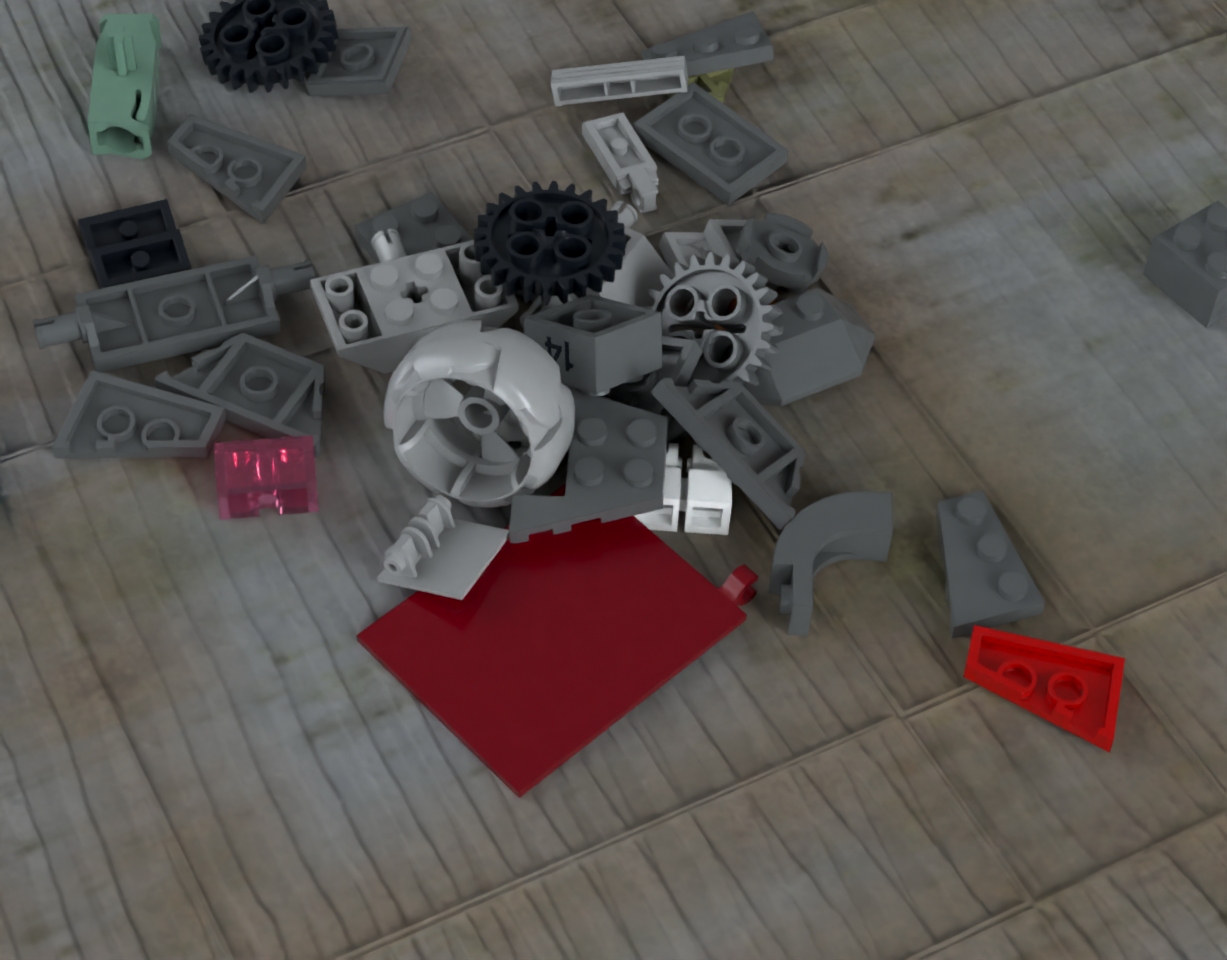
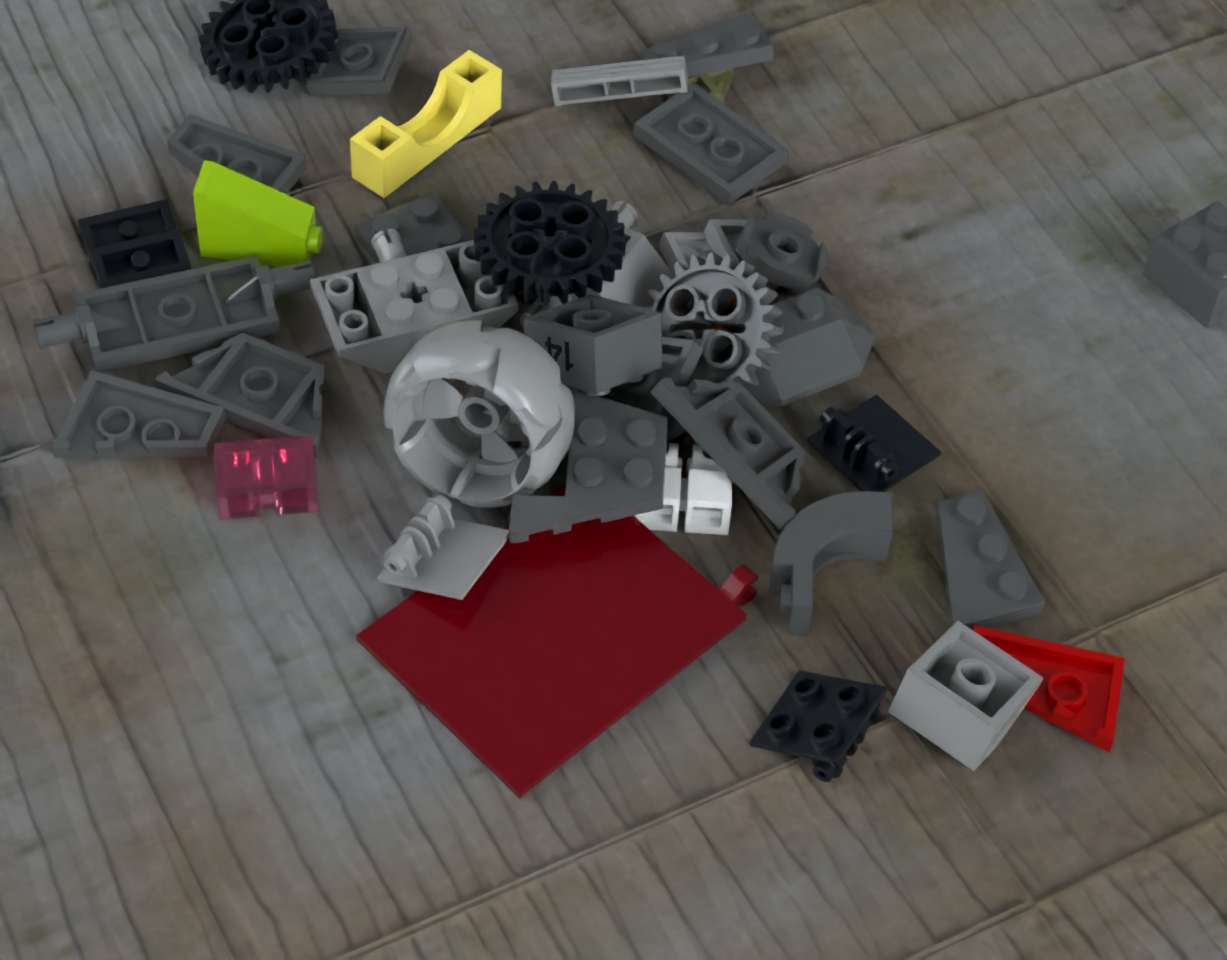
sand green piece [87,14,162,160] -> none
light grey hinge [582,112,659,213] -> none
none -> lime slope [193,160,323,267]
none -> light yellow arch [350,50,502,198]
none -> black hinge [749,671,887,782]
none -> black hinge [806,394,941,492]
none -> light grey slope [888,621,1043,771]

